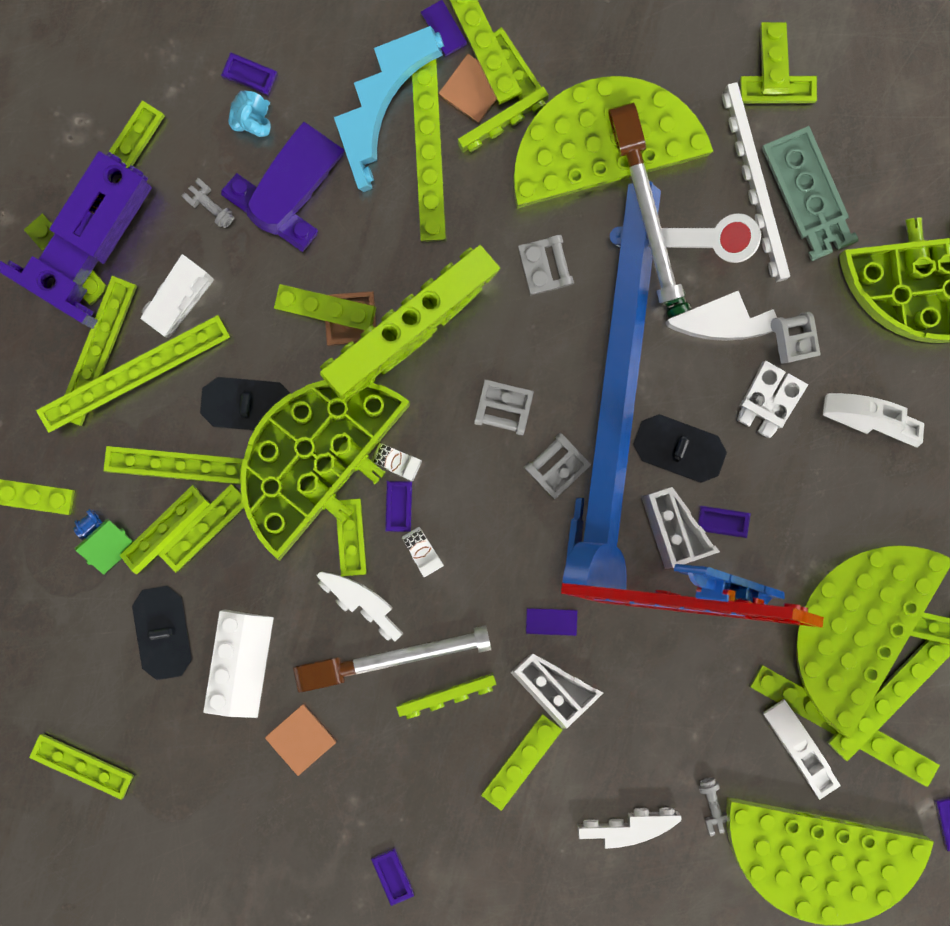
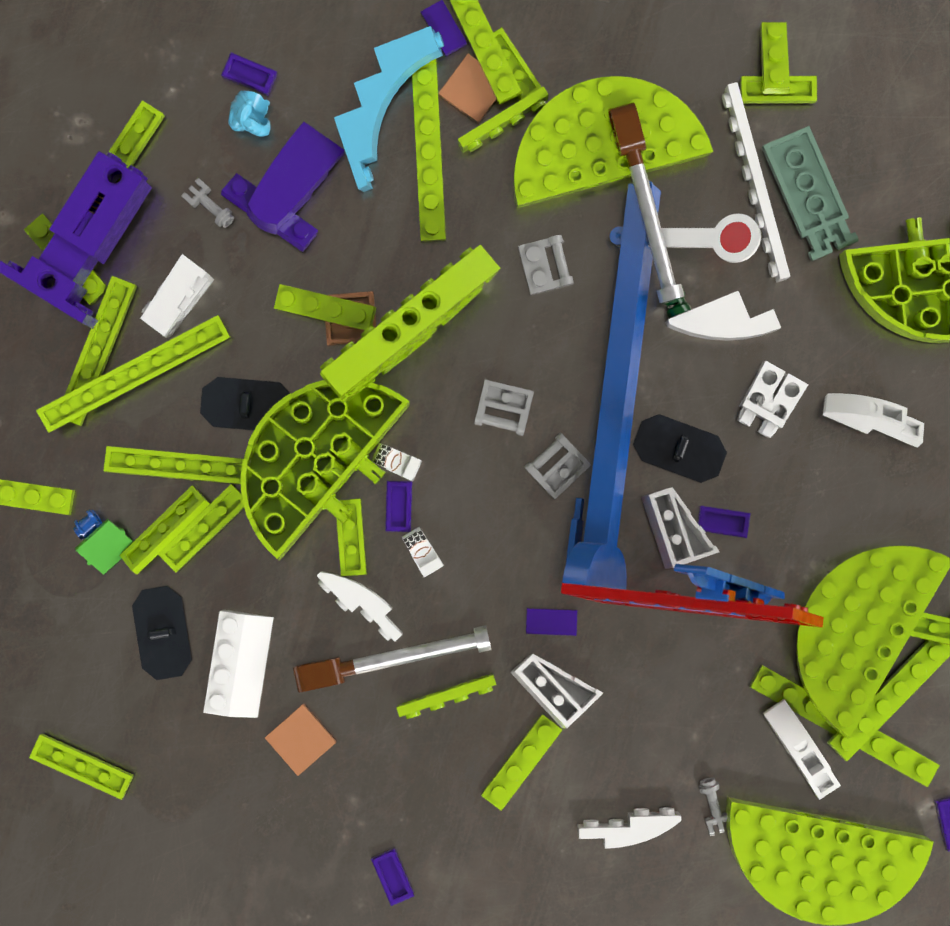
light grey plate [771,312,821,364] -> none

